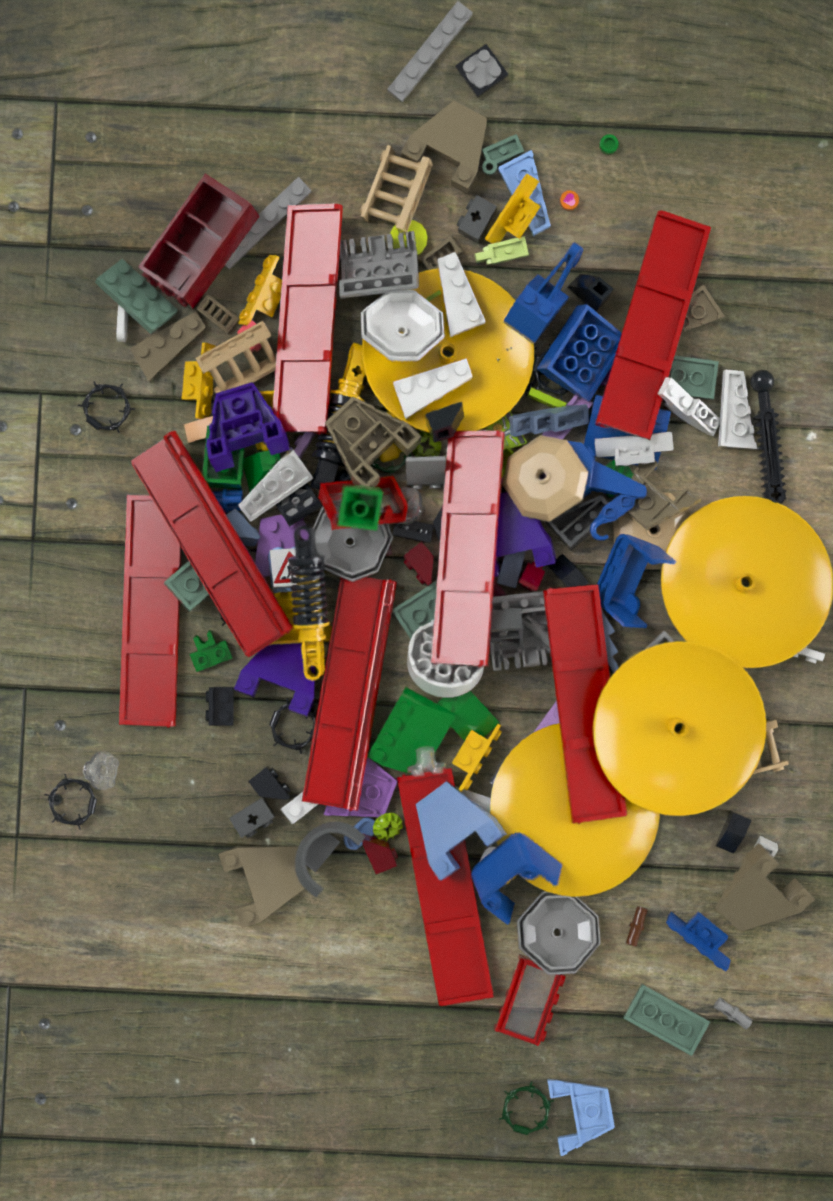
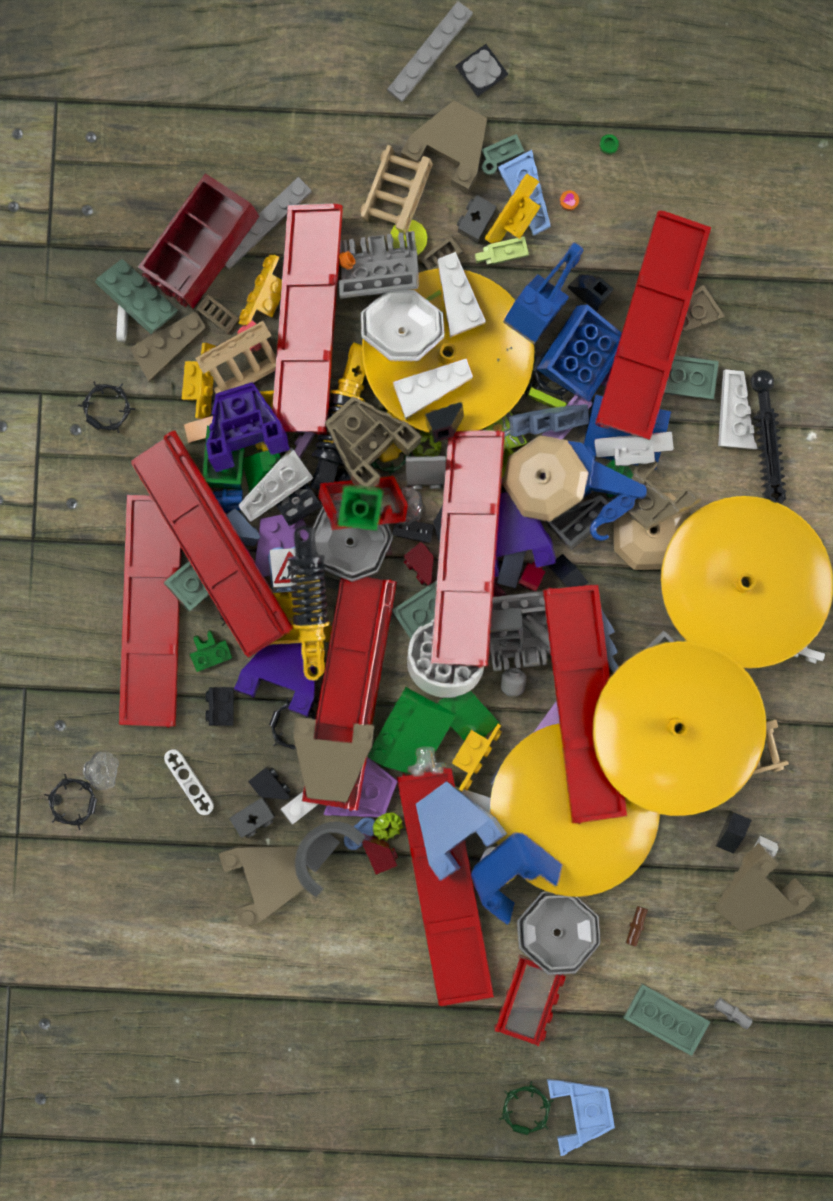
blue windscreen [597,534,676,628] -> none
white slope [658,378,720,436] -> none
blue bracket [666,912,731,971] -> none
none -> white beam [164,749,214,815]
none -> dark tan wedge [294,718,374,802]
none -> orange plate [339,251,356,270]
none -> light grey head [501,668,526,697]

